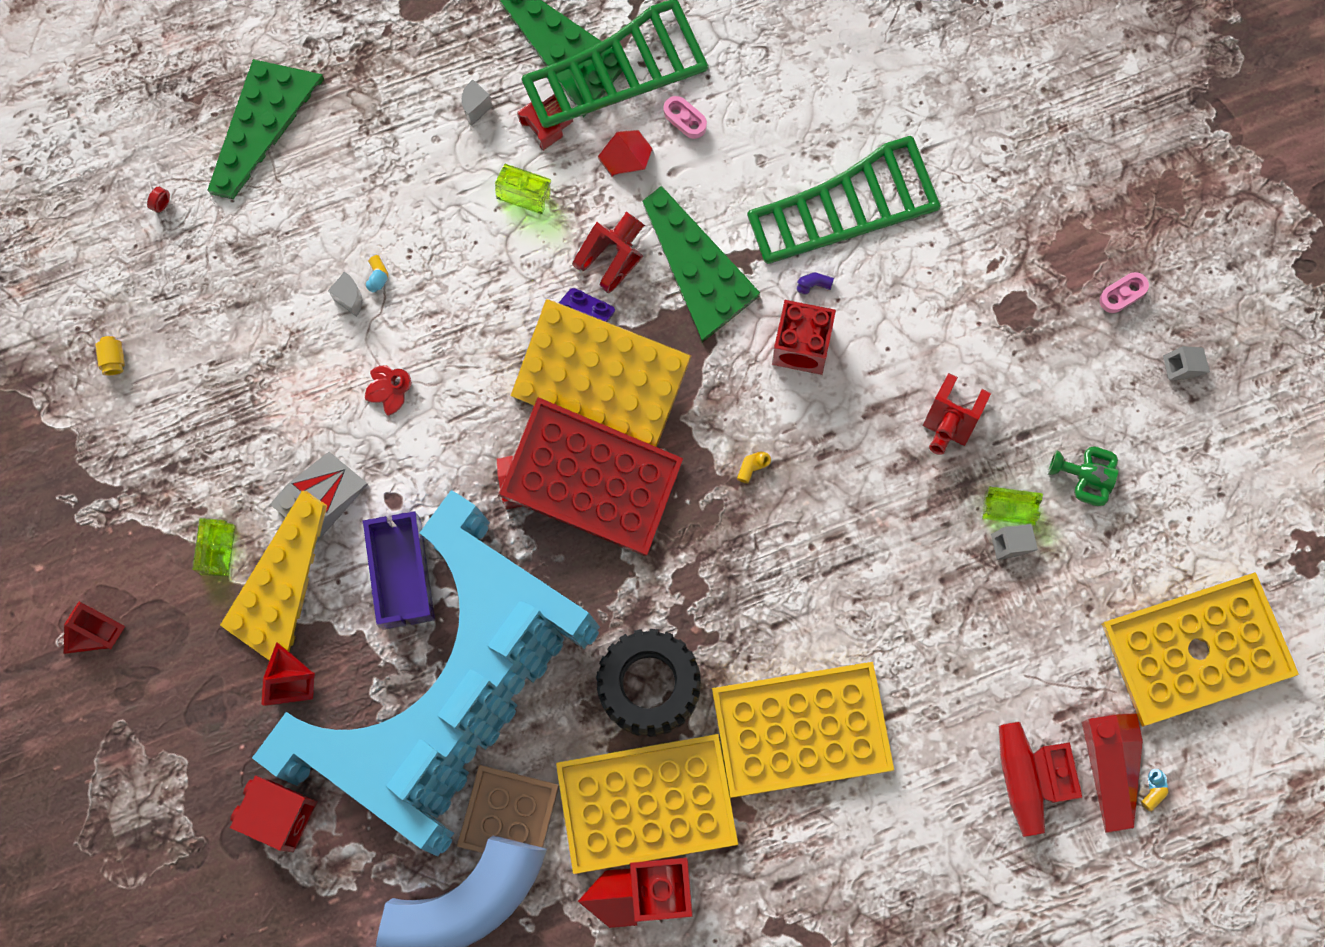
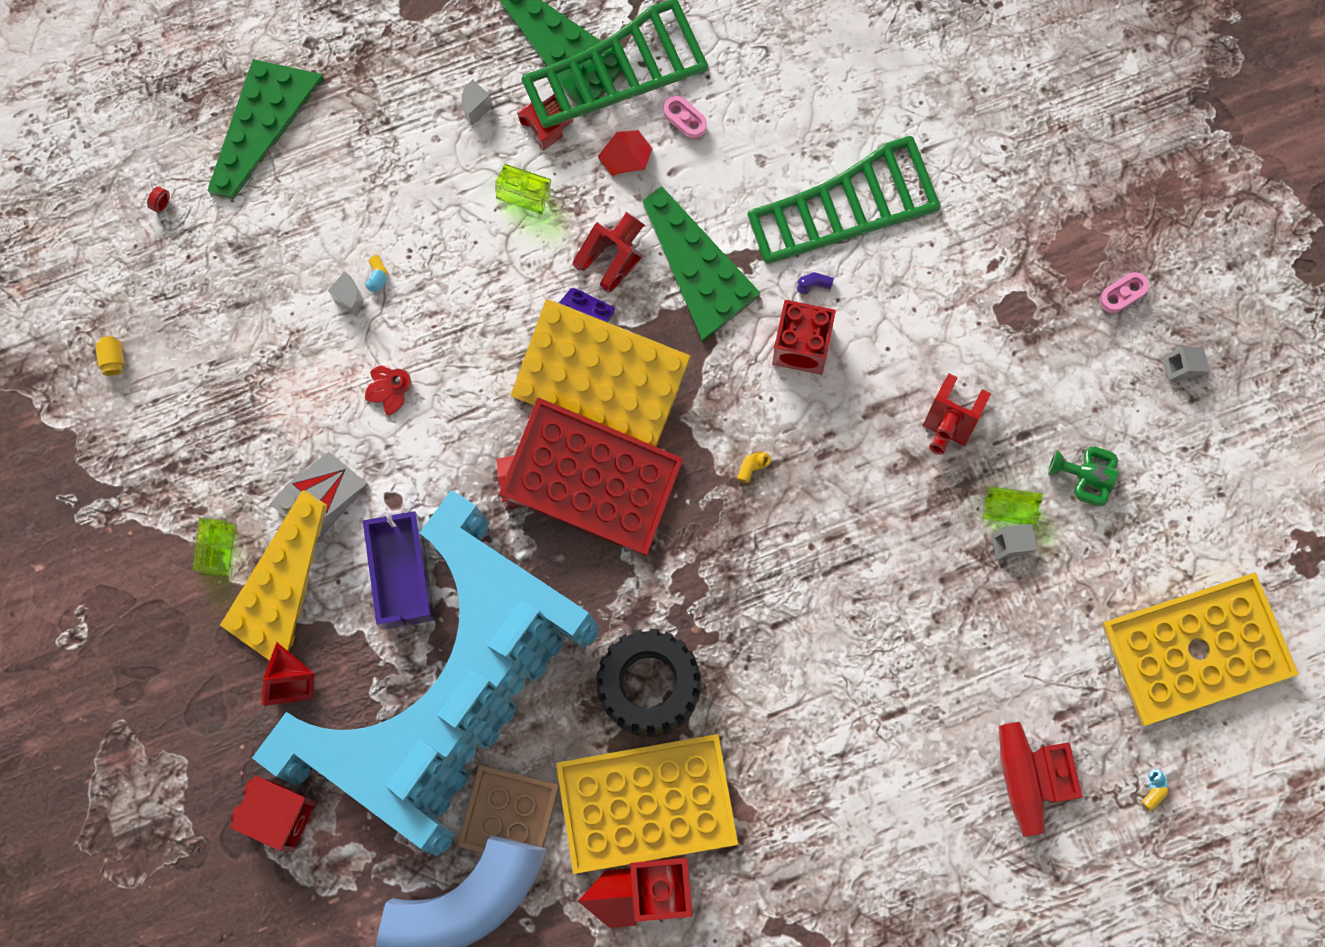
red slope [63,601,125,654] -> none
yellow plate [712,662,894,798] -> none
red wedge [1082,713,1143,833] -> none

